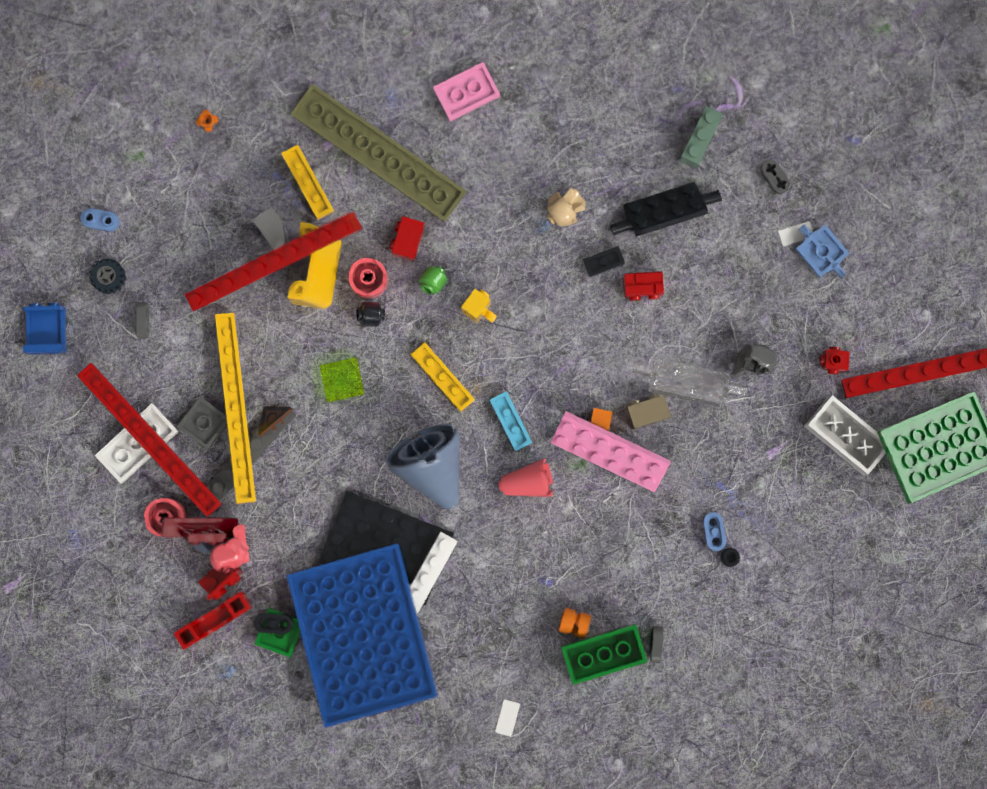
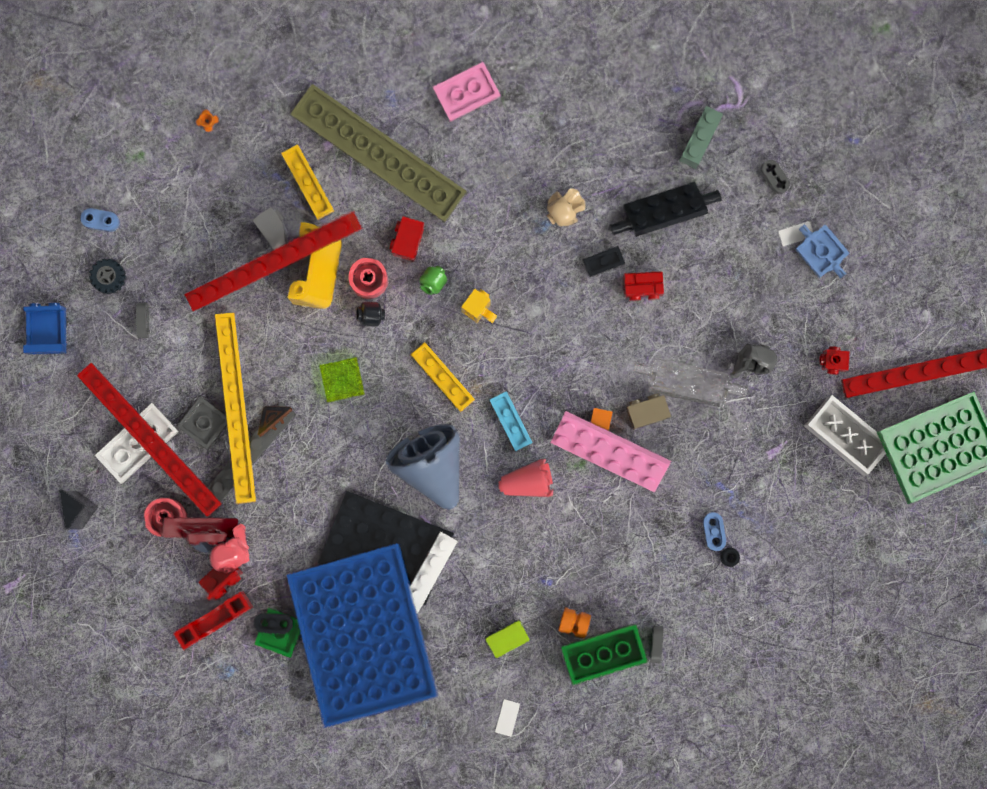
none -> black slope [59,490,98,530]
none -> lime panel [485,620,530,658]

